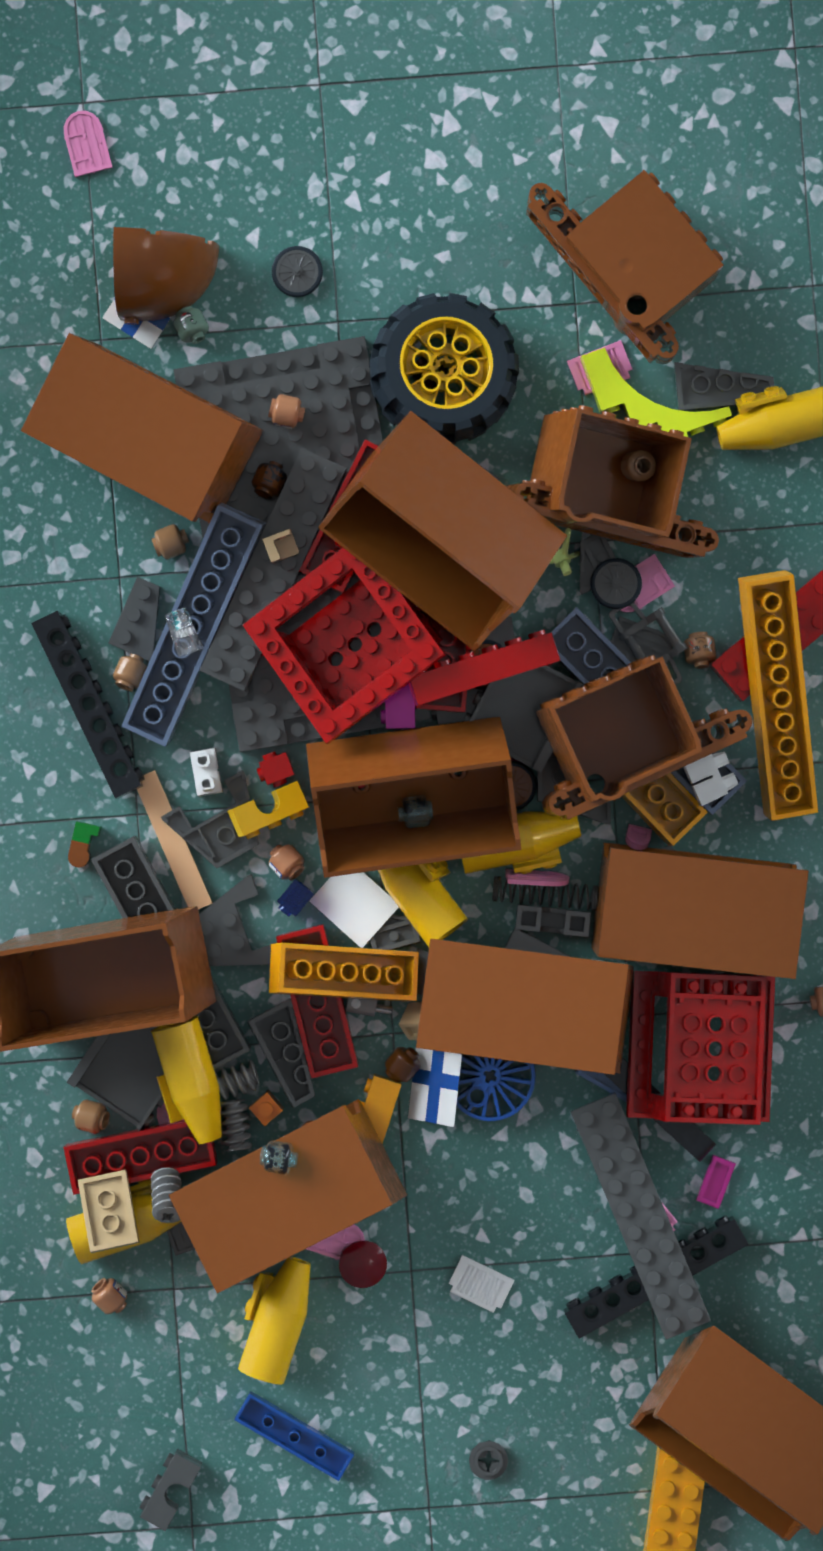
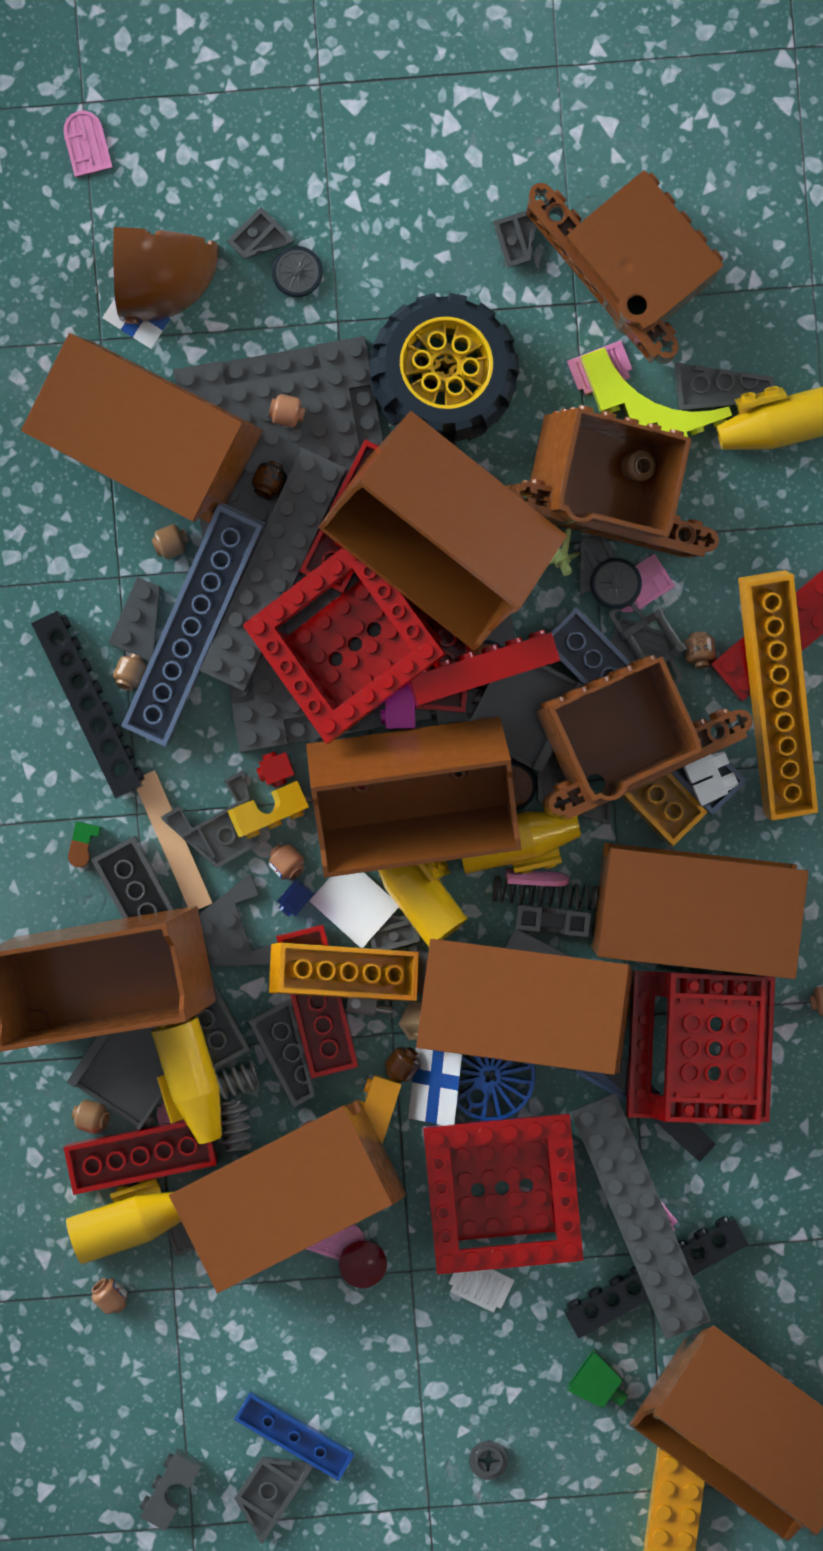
tan plate [78,1170,140,1253] -> none
light grey piece [151,1168,182,1223] -> none
clear leg [166,607,204,657] -> none
sand green head [173,306,209,344] -> none
white hips [190,748,223,797] -> none
yellow piece [238,1256,311,1385] -> none
orange brick [249,1089,284,1126] -> none
clear light blue head [260,1140,298,1175] -> none
tan panel [263,529,299,564] -> none
clear light blue head [398,795,434,828] -> none
bright pink tile [625,824,652,850] -> none
dark pink tile [696,1155,736,1209] -> none
none -> dark grey wing [227,207,294,260]
none -> dark grey wing [234,1456,314,1544]
none -> red plate [423,1113,584,1275]
none -> dark grey wing [493,211,536,269]
none -> green torso [567,1349,628,1408]

